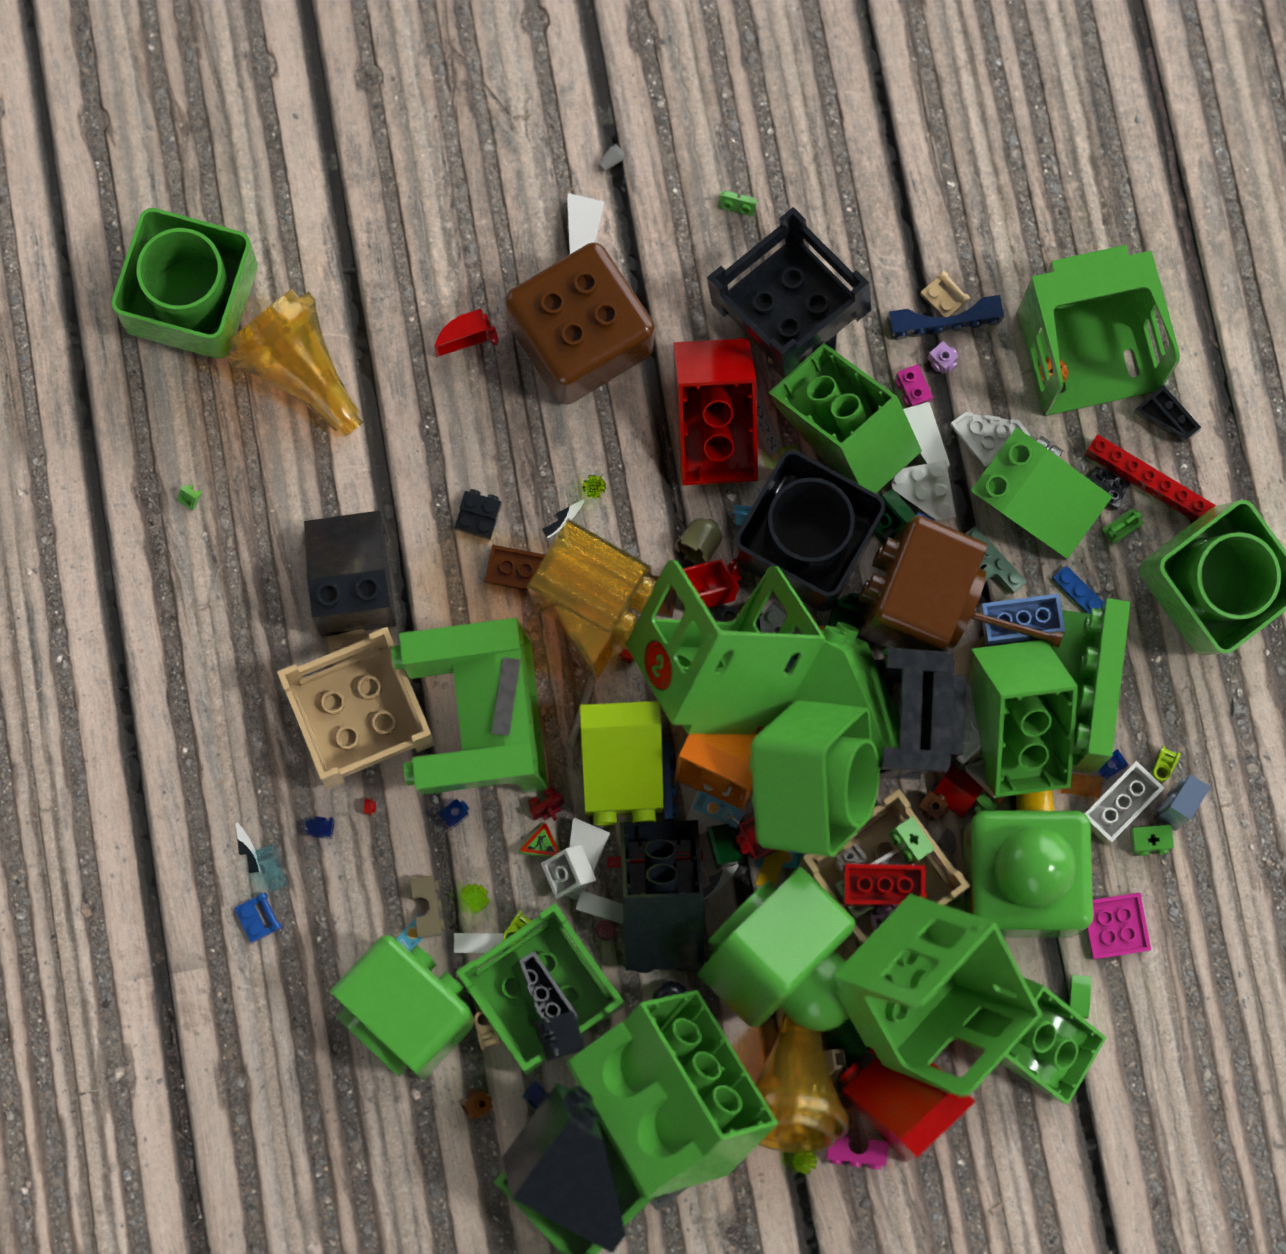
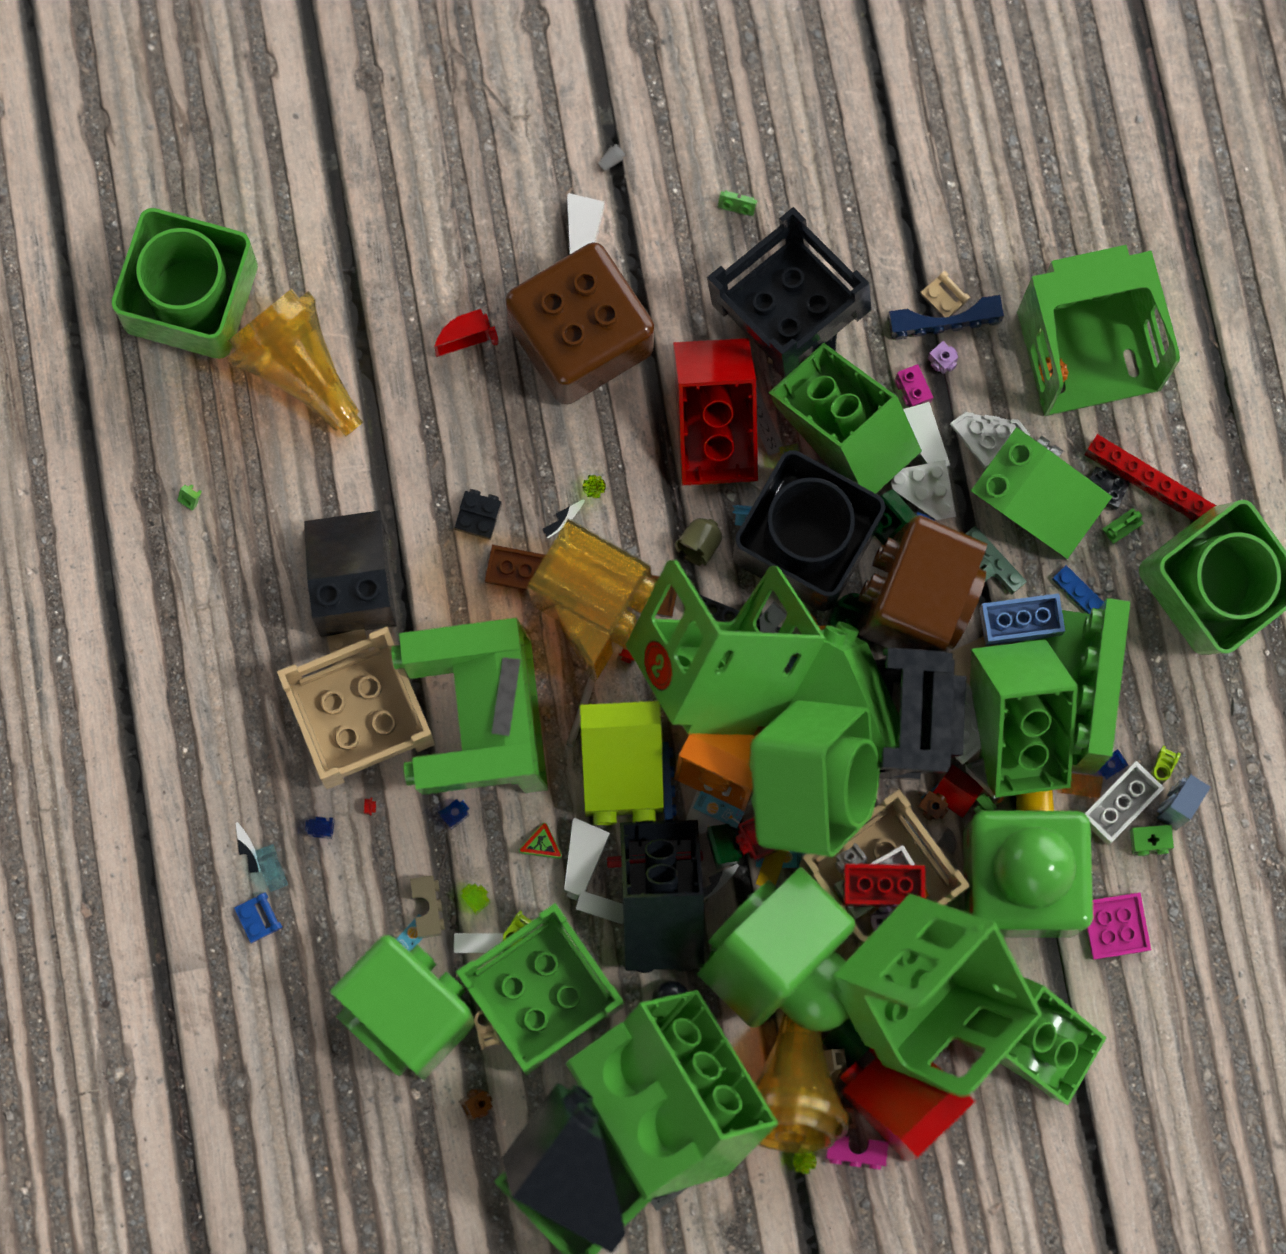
wedge [511,951,579,1043] -> none
clear blue brick [522,1081,548,1110] -> none
dark red hips [528,787,565,821] -> none
black hinge [535,1011,585,1061] -> none
white slope [541,845,596,899] -> none
dark red tile [596,920,615,940] -> none
red piece [683,559,741,607] -> none
bright green brick [888,816,935,865] -> none
reddish brown piece [971,612,1063,648] -> none
bright green slope [1069,974,1092,1019] -> none
black wedge [1134,385,1201,443] -> none

